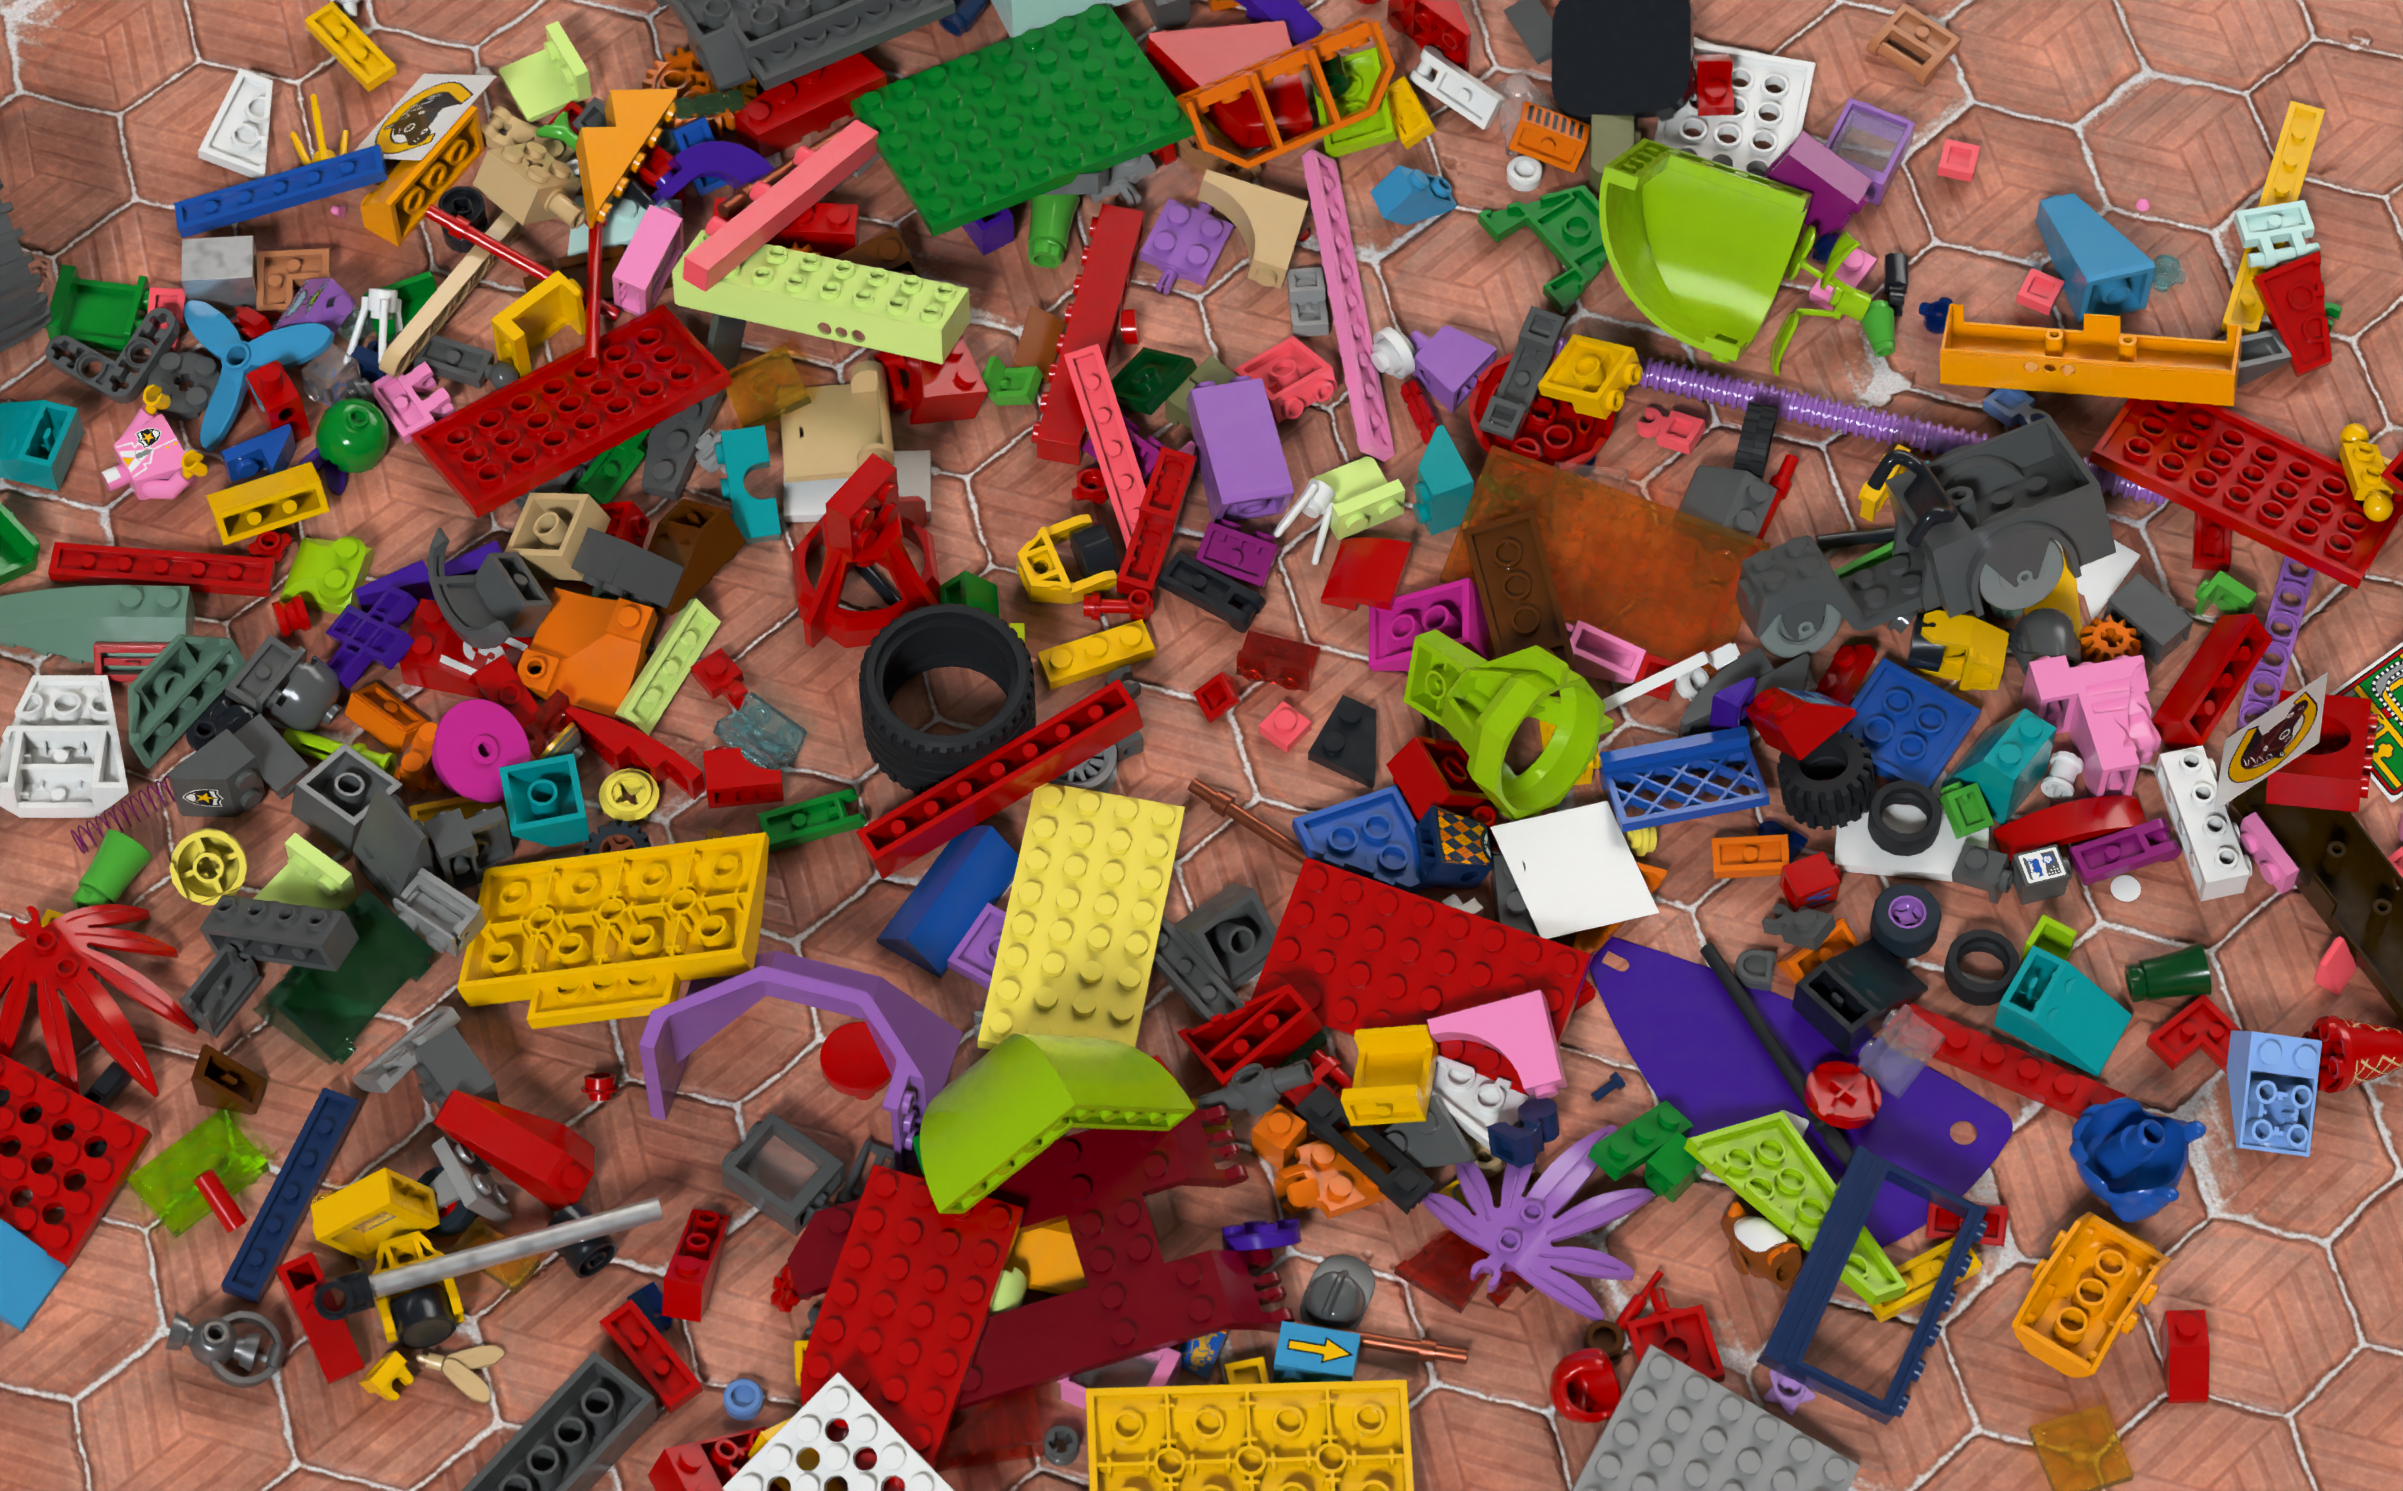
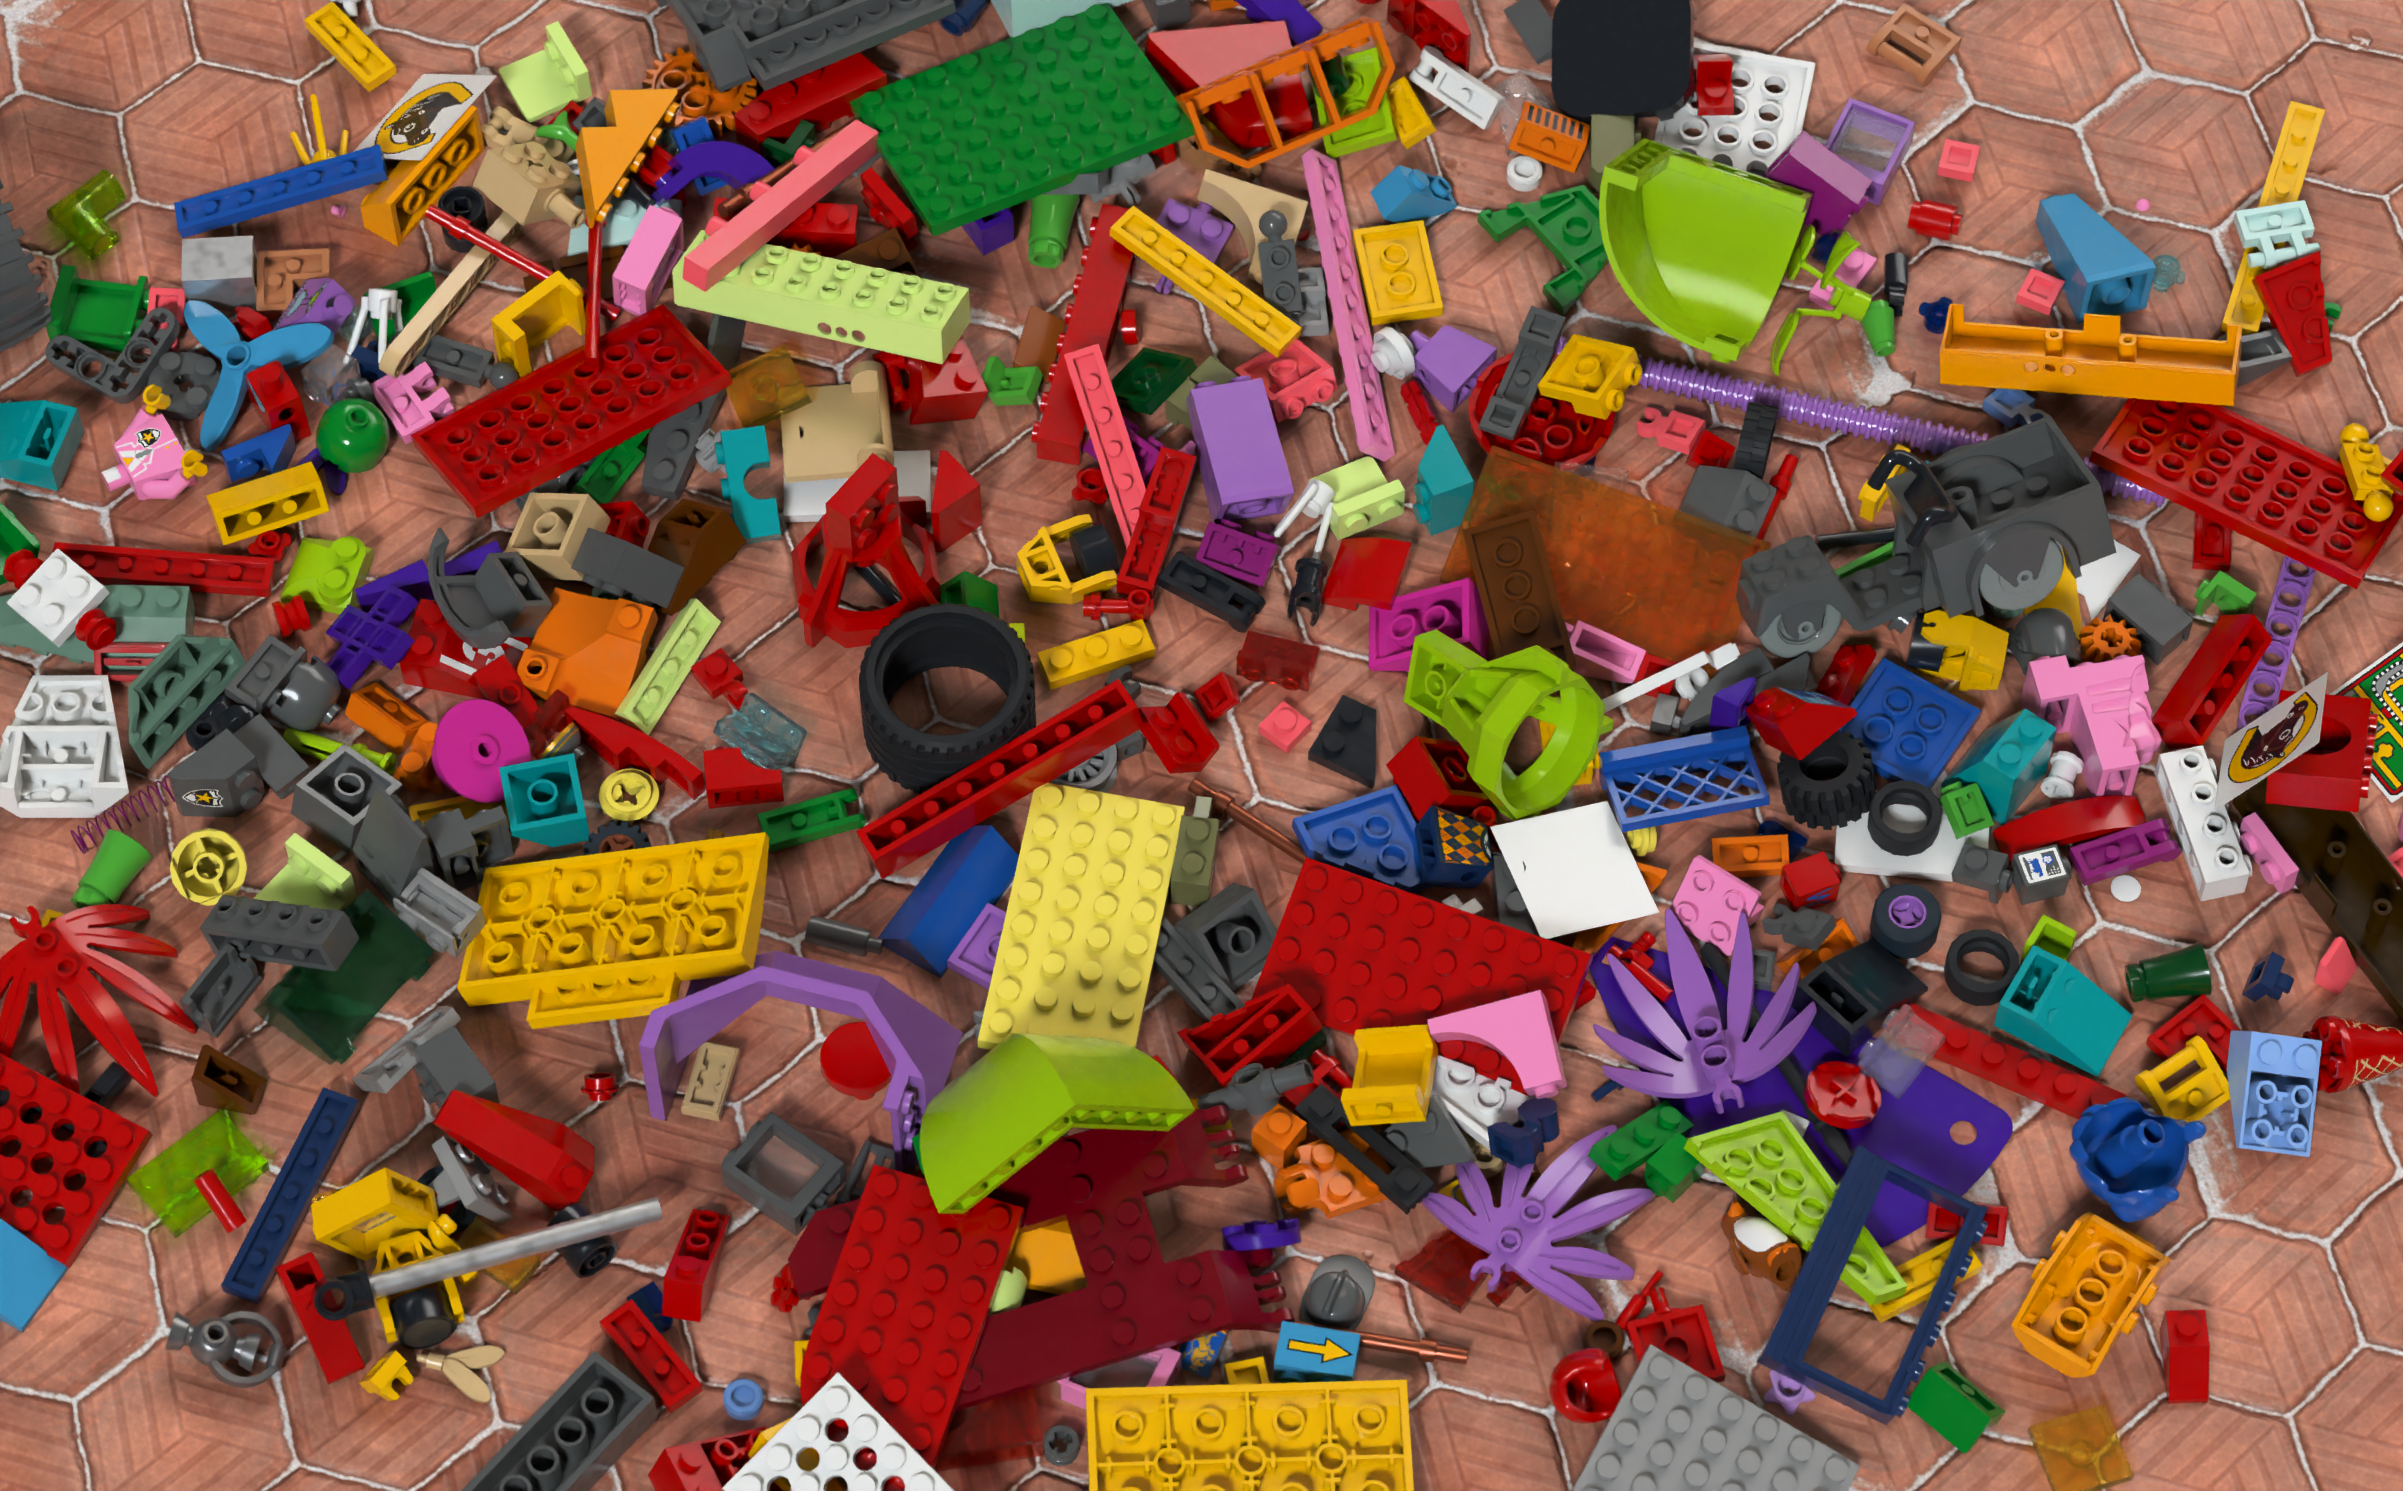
white wing [198,69,273,179] -> none
clear green axle [674,89,744,120] -> none
none -> white plate [3,548,117,650]
none -> clear neon green brick [46,169,126,261]
none -> yellow arm [427,1214,479,1286]
none -> tan plate [681,1041,740,1122]
none -> dark green bracket [762,119,817,169]
none -> dark grey cylinder [805,915,884,957]
none -> red plate [860,167,918,252]
none -> red slope [931,450,982,553]
none -> yellow plate [1109,206,1302,358]
none -> red bracket [1138,692,1220,774]
none -> olive hinge [1171,796,1219,907]
none -> dark grey plate [1257,210,1303,340]
none -> black piece [1287,558,1328,627]
none -> yellow plate [1352,220,1443,326]
none -> medium lavender plant [1593,908,1817,1114]
none -> red hose [1606,931,1674,1003]
none -> flat silver piece [1650,693,1681,736]
none -> bright pink bracket [1670,855,1765,956]
none -> red plate [1685,429,1735,469]
none -> green panel [1907,1361,2006,1454]
none -> red brick [1908,199,1963,241]
none -> yellow plate [2134,1035,2230,1122]
none -> dark blue tile [2242,951,2294,1002]

